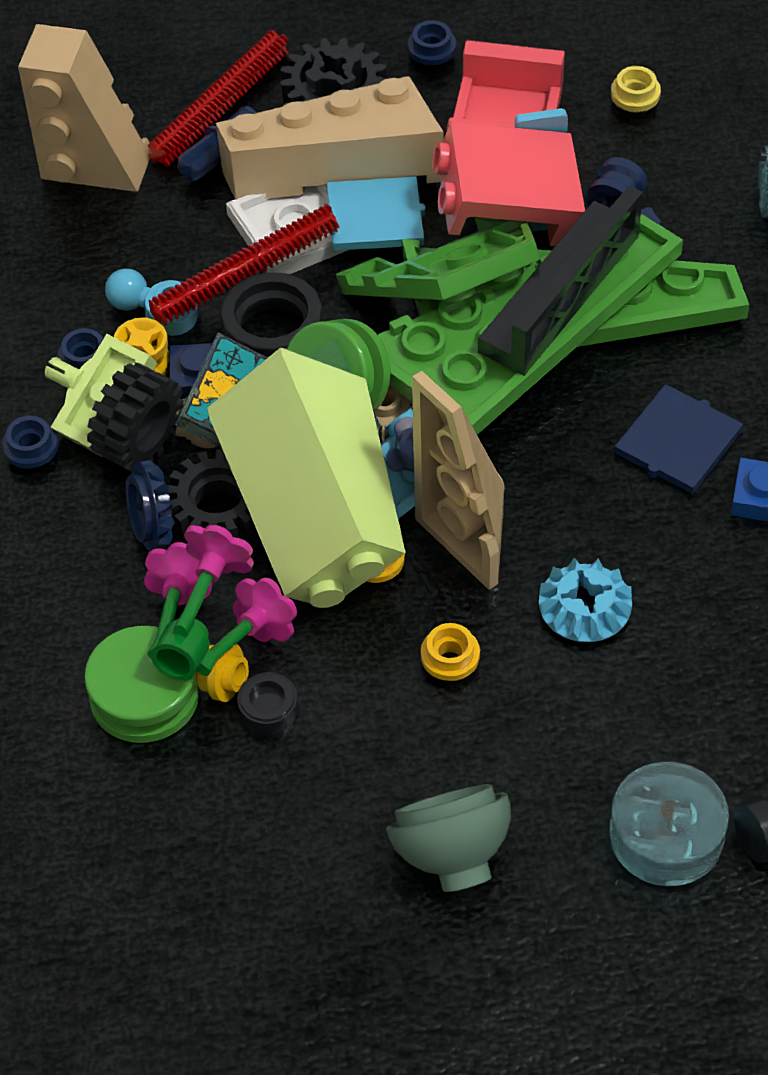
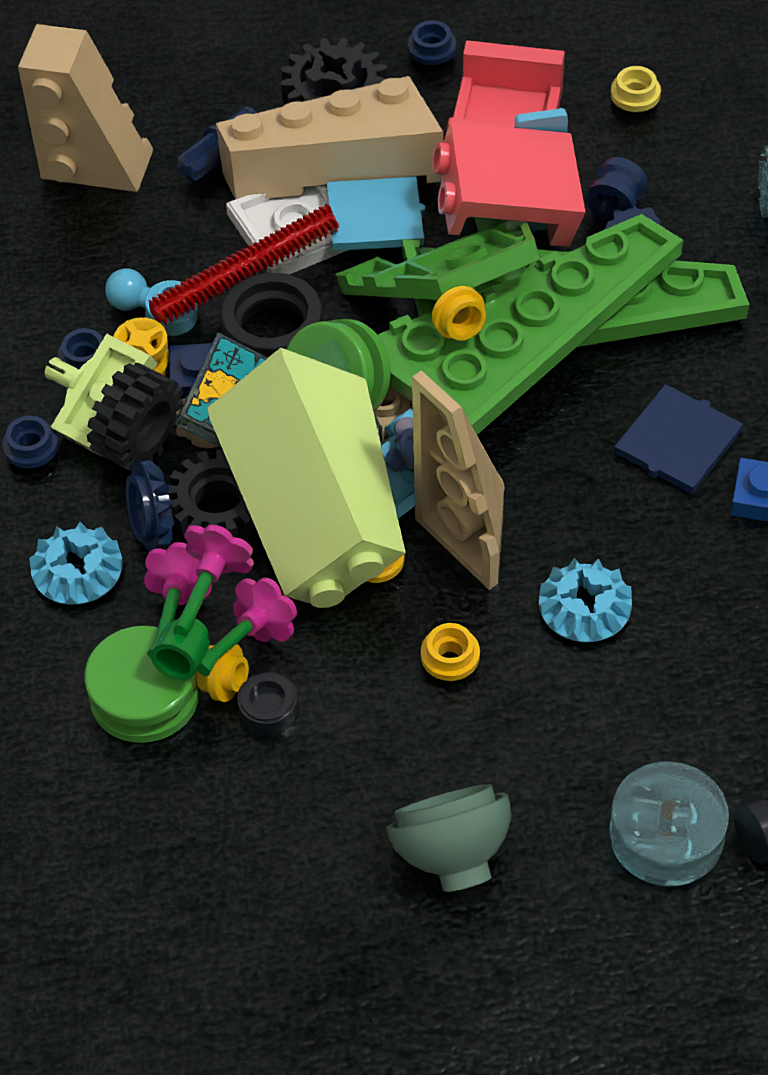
red axle [147,30,289,166] -> none
black fence [478,186,643,376] -> none
none -> medium azure gear [29,522,122,605]
none -> yellow plate [432,286,486,341]

